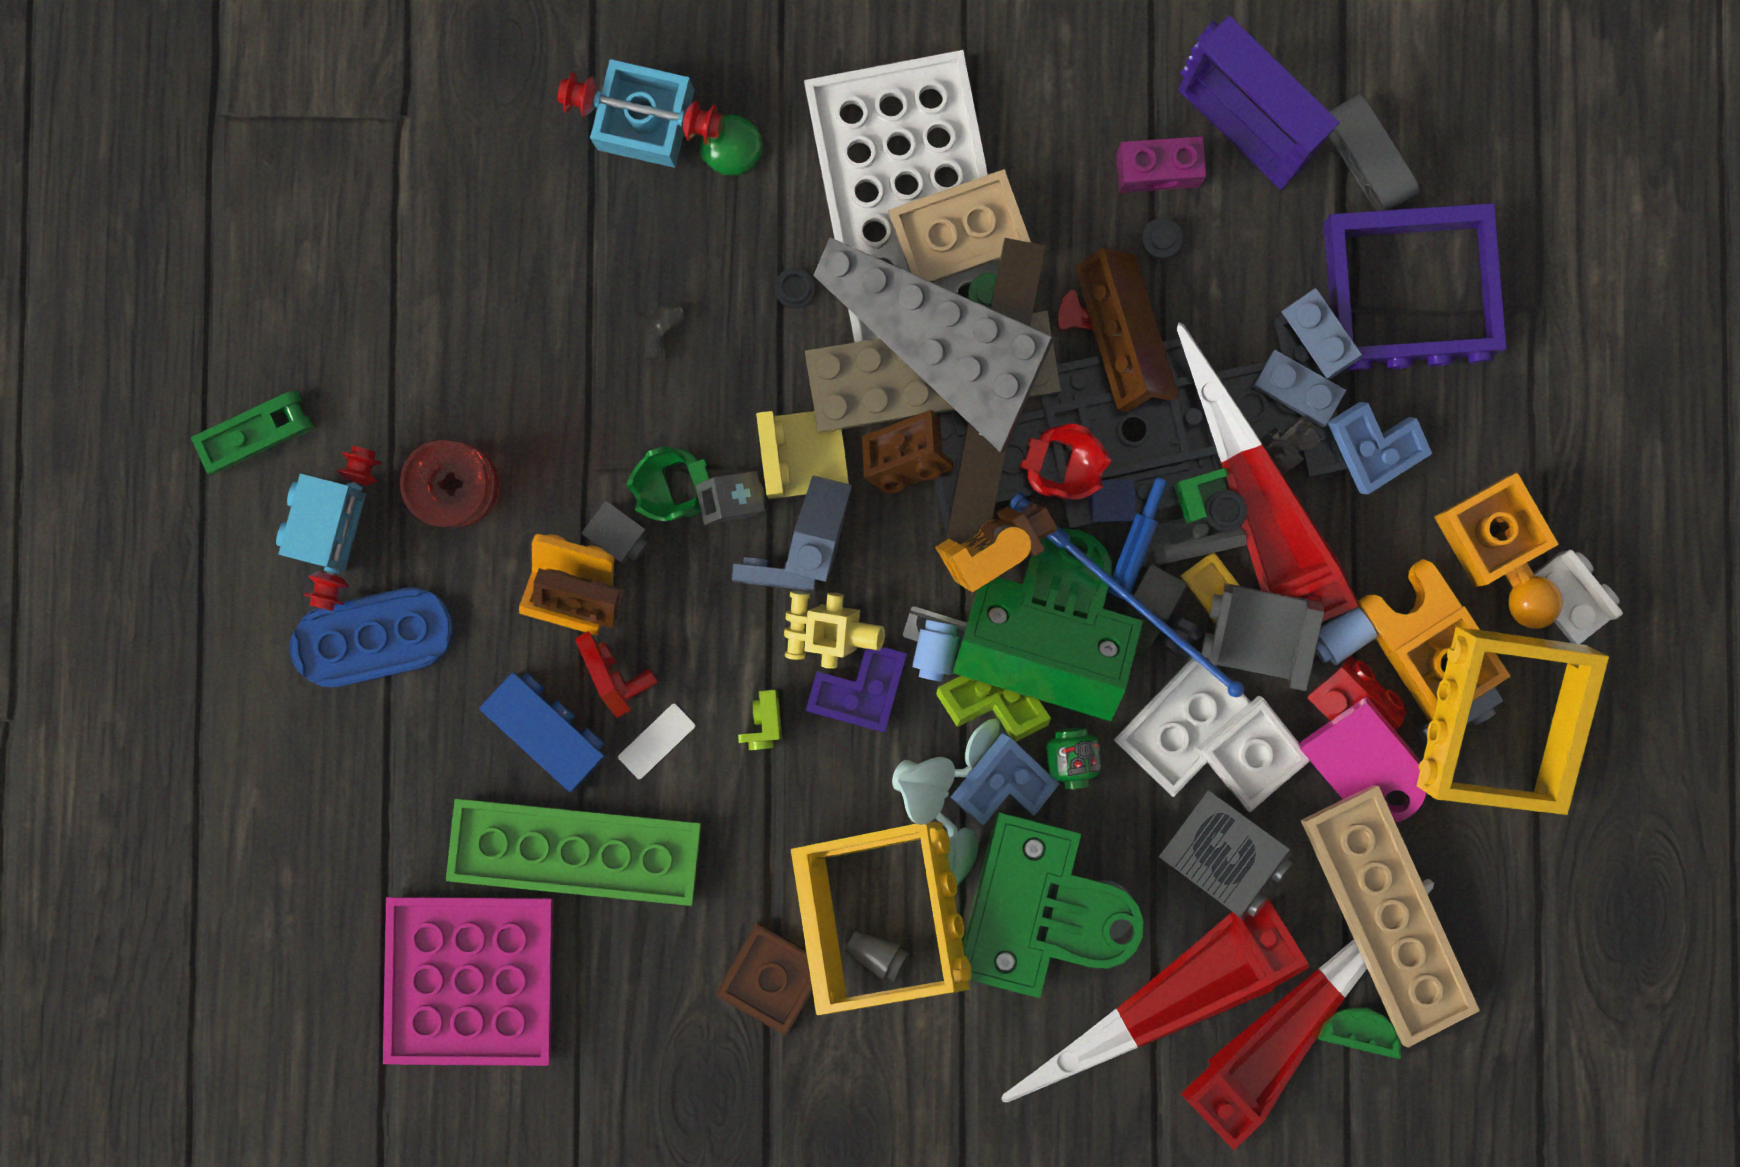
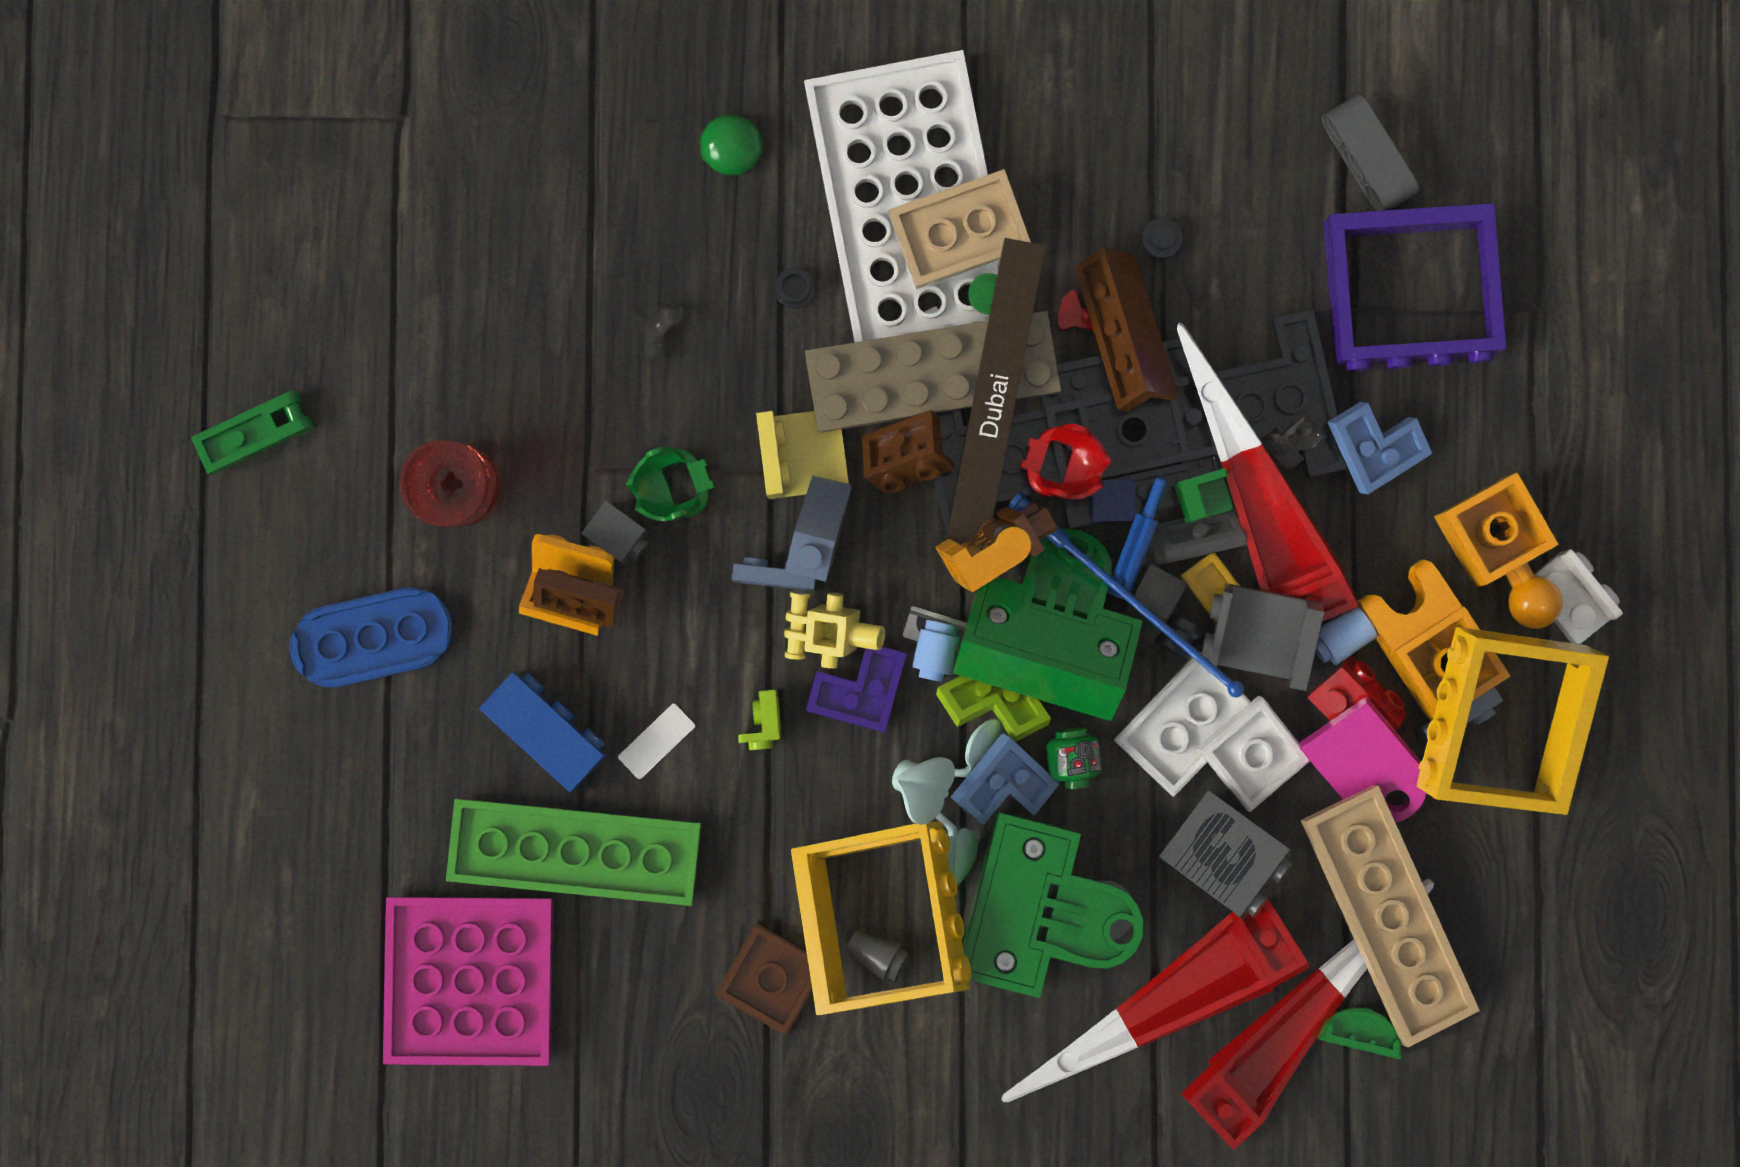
medium azure brick [276,446,382,611] -> none
medium azure brick [557,59,723,168] -> none
red plate [575,631,658,718] -> none
dark grey brick [696,471,765,525] -> none
flat silver wing [813,238,1055,452] -> none
magenta brick [1116,136,1206,193] -> none
dark purple window [1178,15,1340,190] -> none
black plate [1205,490,1247,532] -> none
sand blue plate [1252,350,1346,427] -> none
sand blue plate [1281,288,1363,380] -> none

